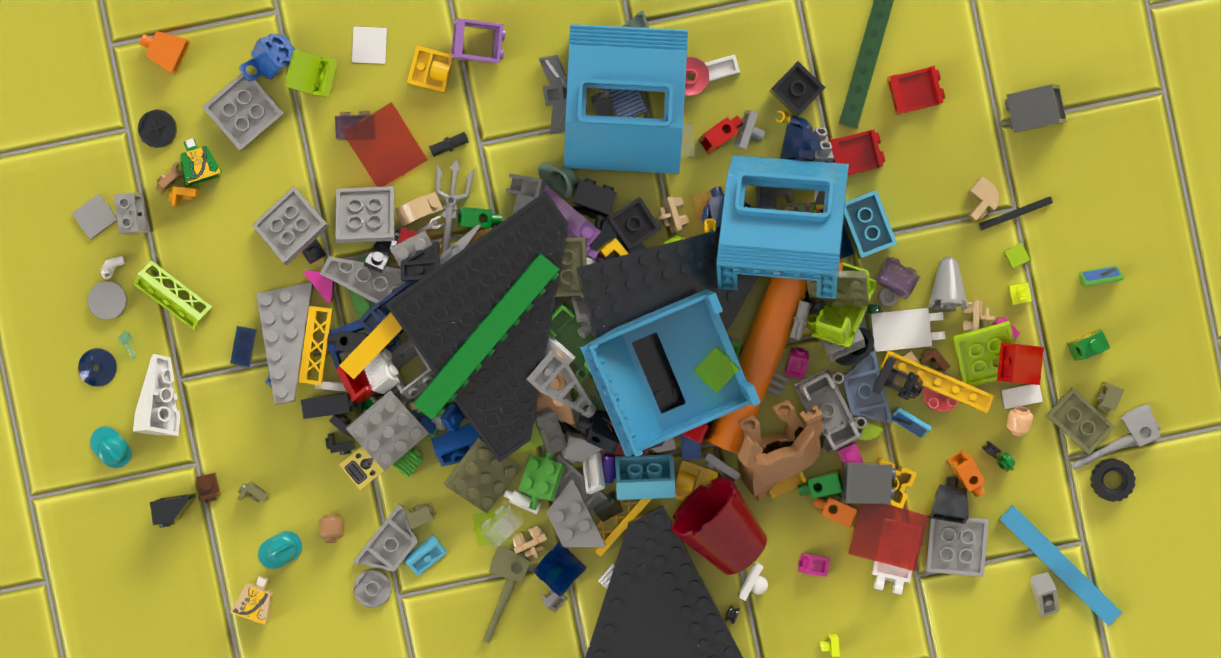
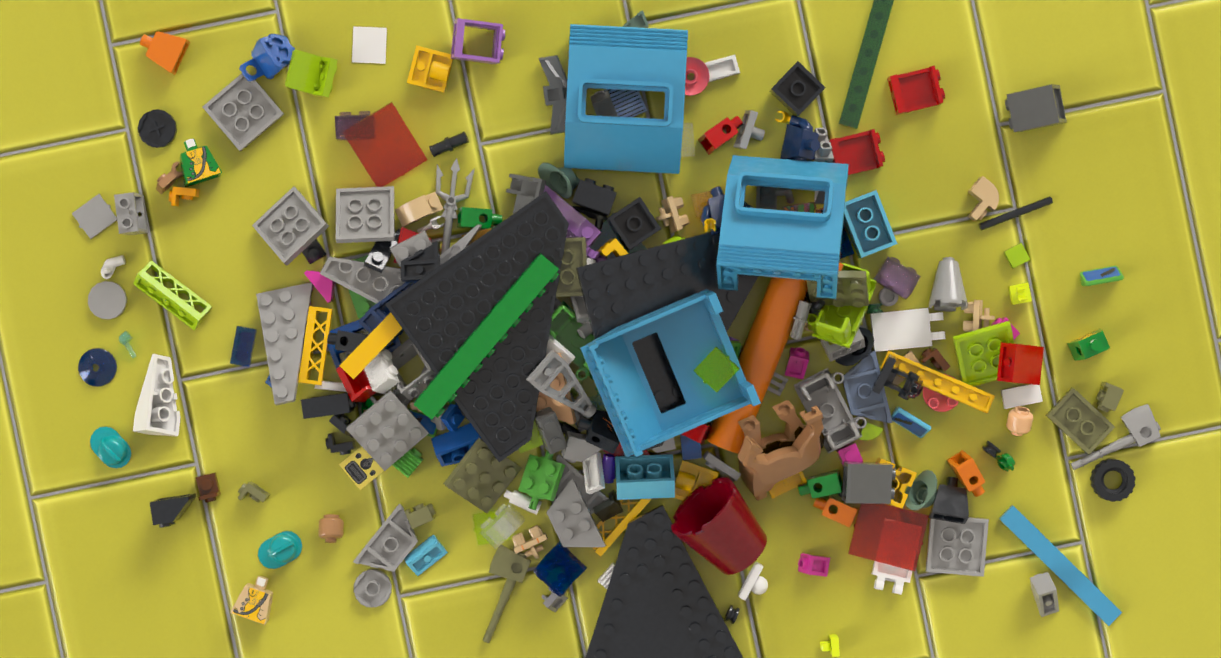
none -> sand green piece [905,470,937,511]

